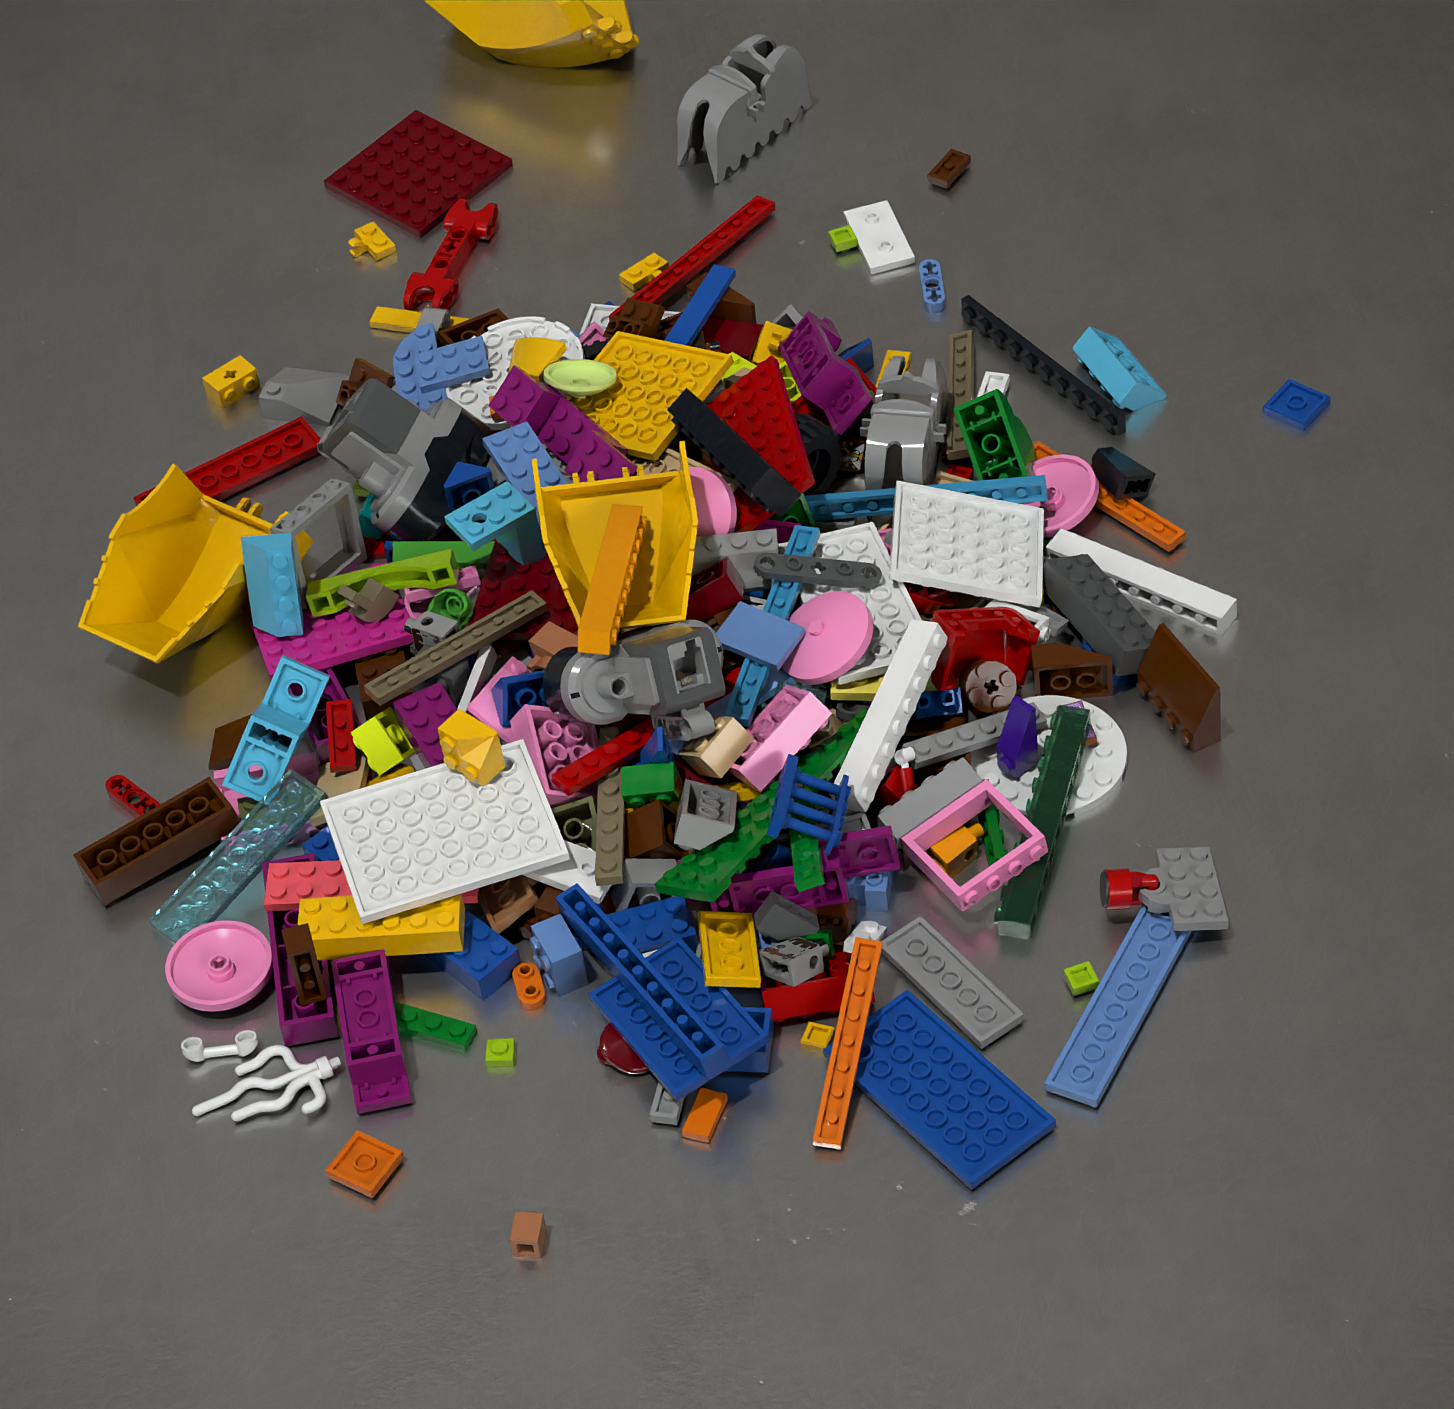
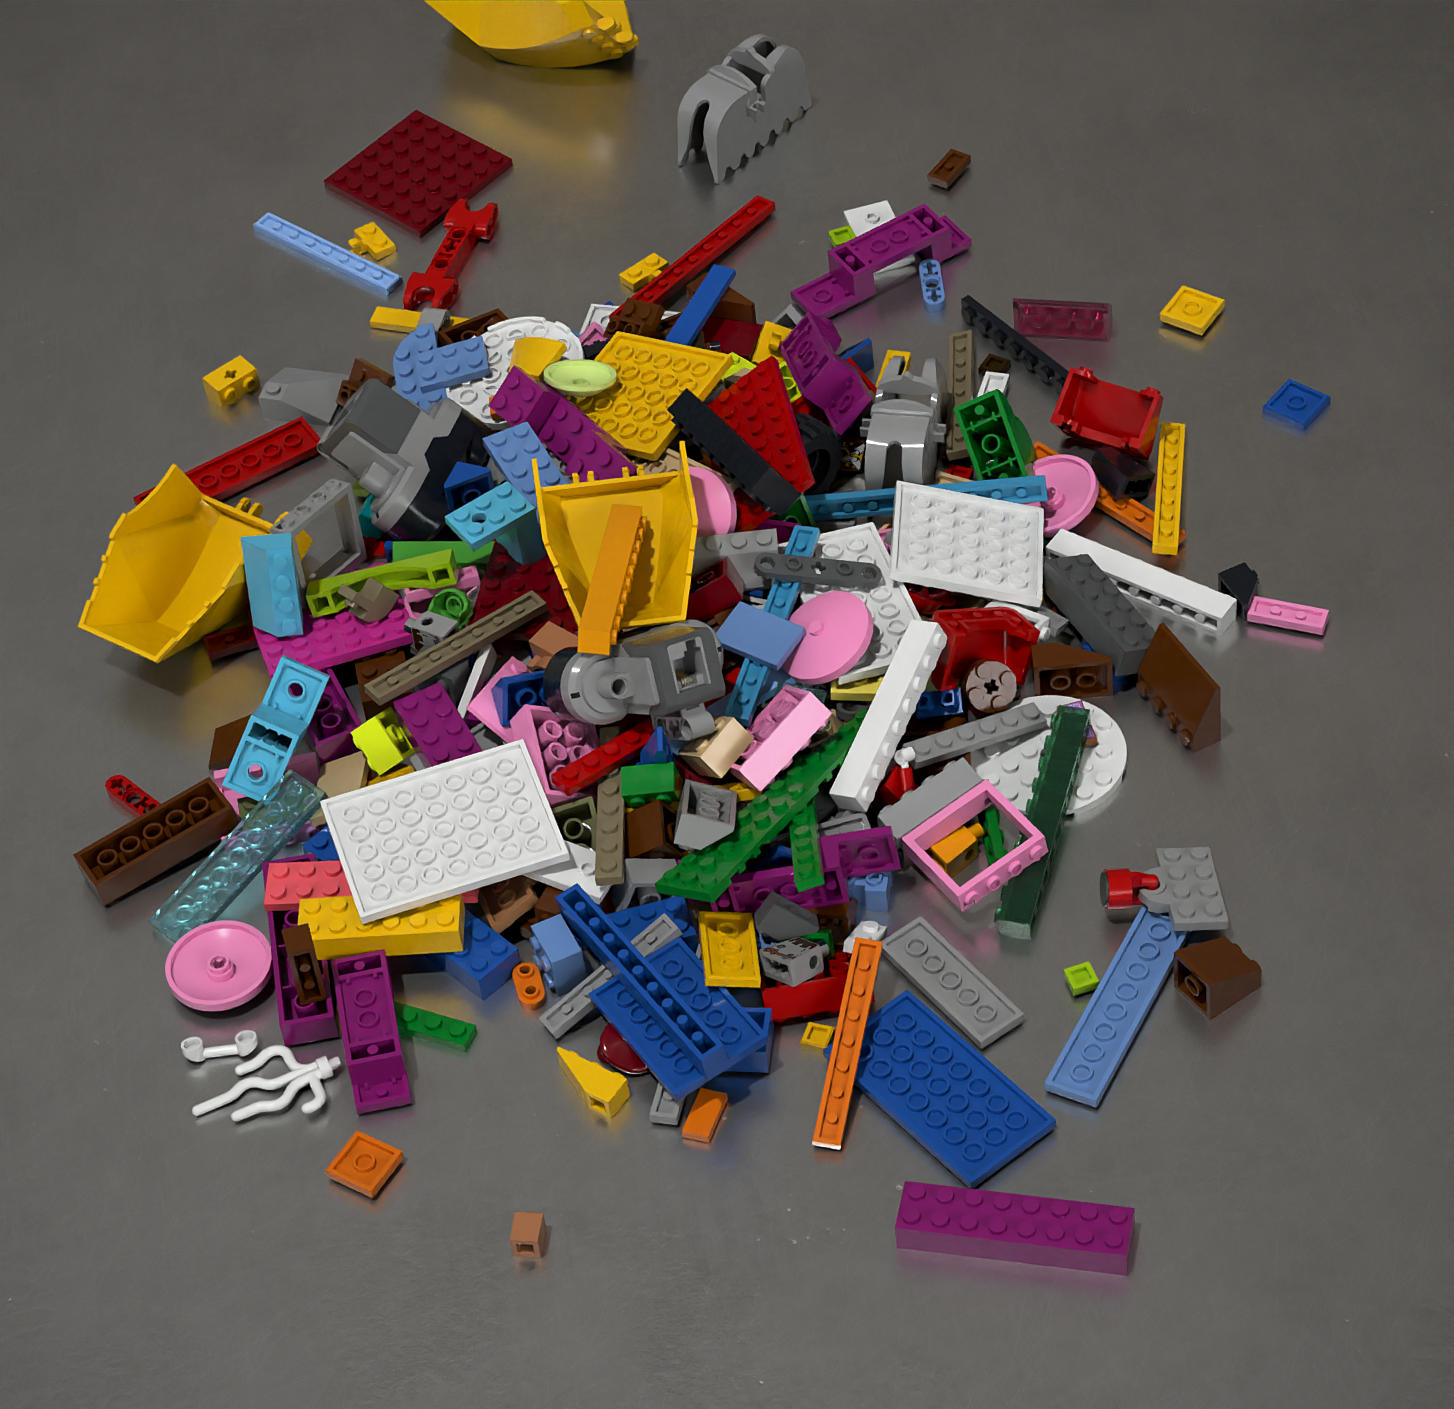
red plate [326,699,357,773] -> none
yellow slope [438,709,505,787] -> none
lime plate [485,1038,516,1068] -> none
blue fence [767,754,851,855] -> none
dark purple slope [996,696,1038,779] -> none
medium azure slope [1072,326,1167,411] -> none
none -> dark red plate [203,623,258,660]
none -> light blue tile [253,212,403,295]
none -> light grey plate [539,913,683,1039]
none -> yellow slope [556,1047,630,1119]
none -> magenta bracket [790,204,972,320]
none -> magenta brick [895,1181,1135,1276]
none -> dark brown tile [978,353,1011,376]
none -> clear pink slope [1013,298,1113,342]
none -> red windscreen [1050,367,1163,460]
none -> yellow plate [1152,422,1185,555]
none -> yellow plate [1160,285,1225,335]
none -> reddish brown slope [1174,936,1262,1020]
none -> black slope [1218,562,1259,622]
none -> bright pink plate [1247,596,1329,635]

